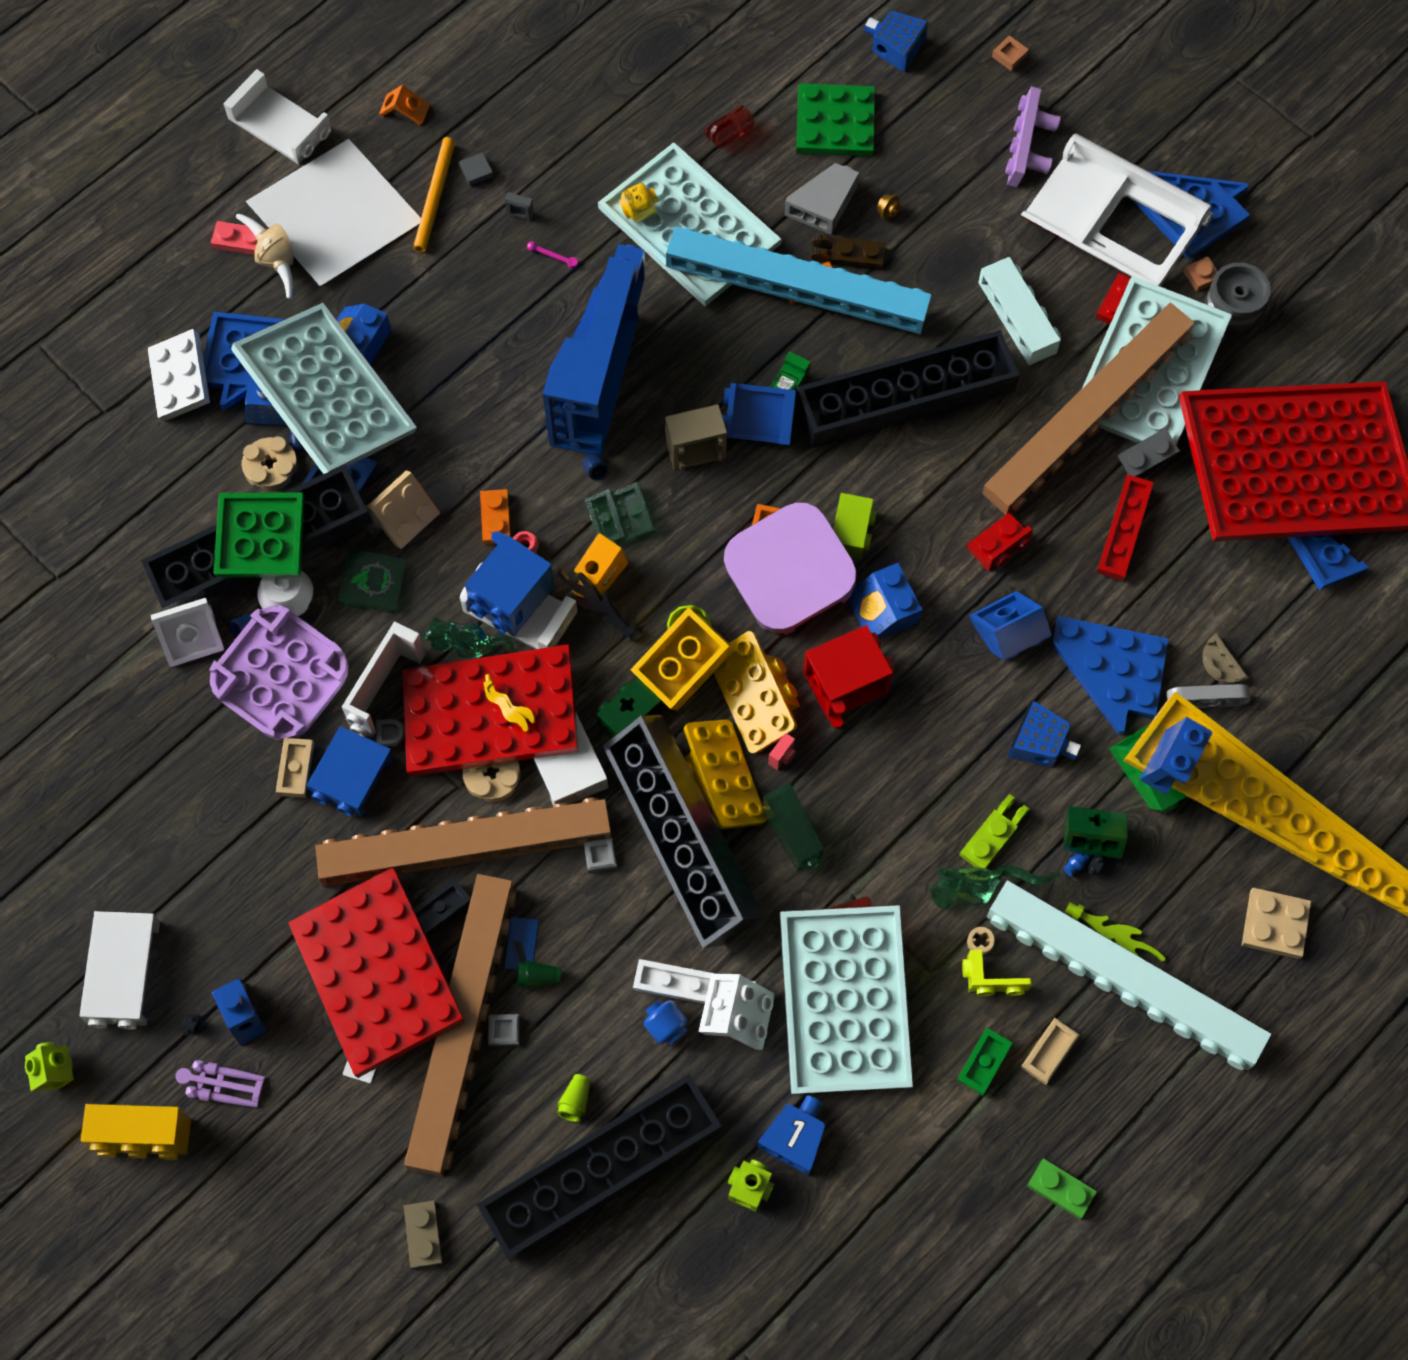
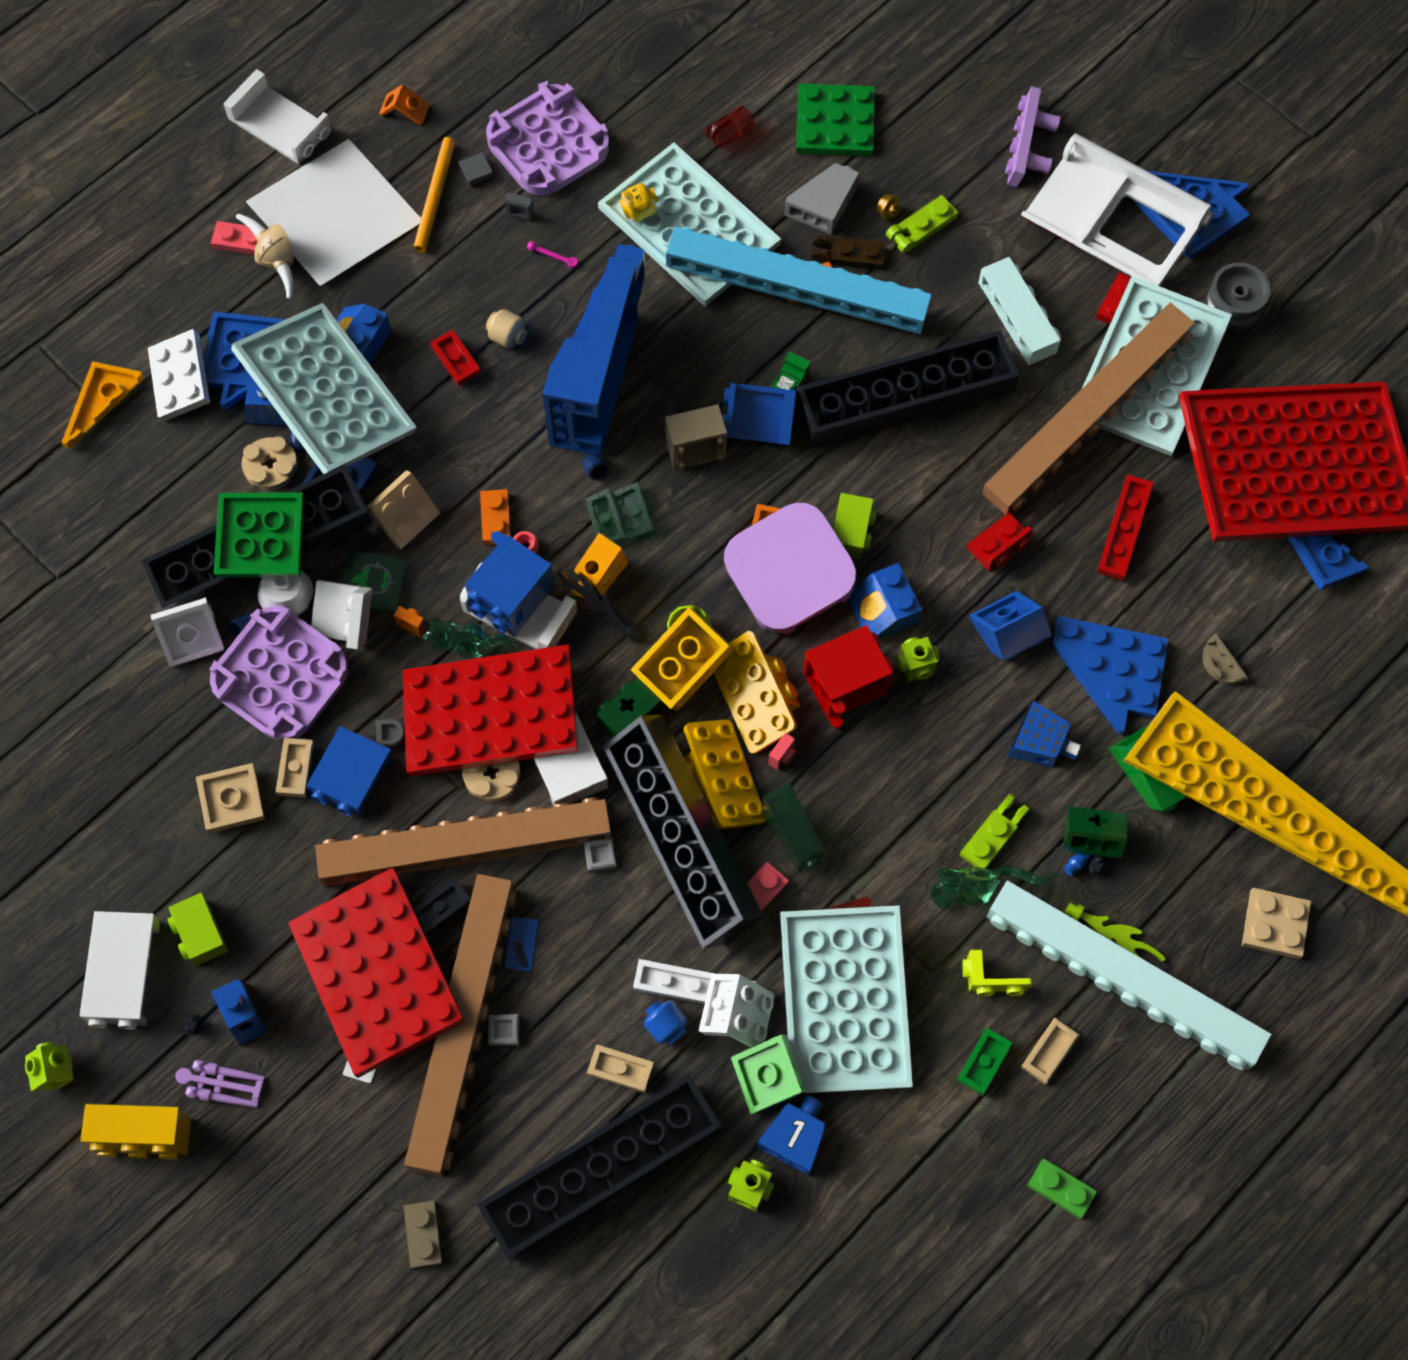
white panel [342,621,425,739] -> none
yellow hair [484,674,536,732] -> none
dark green cone [517,960,561,990] -> none
lime cone [557,1074,591,1122] -> none
blue torso [864,11,929,72] -> none
tan bush [967,927,995,955] -> none
nougat plate [992,35,1029,71] -> none
dark grey plate [1117,428,1179,477] -> none
blue panel [1139,717,1212,794] -> none
light grey beam [1167,684,1251,708] -> none
nougat plate [1183,257,1218,292] -> none
none -> light orange wing [62,361,144,449]
none -> lime brick [167,893,229,967]
none -> tan plate [196,763,265,833]
none -> white bracket [311,580,372,649]
none -> orange plate [394,606,427,638]
none -> red plate [430,330,481,387]
none -> lavender tile [486,81,609,196]
none -> tan head [486,309,527,349]
none -> tan plate [587,1044,654,1093]
none -> plate [731,1034,807,1114]
none -> coral plate [747,862,789,912]
none -> lime plate [886,195,958,254]
none -> lime brick [896,637,940,682]

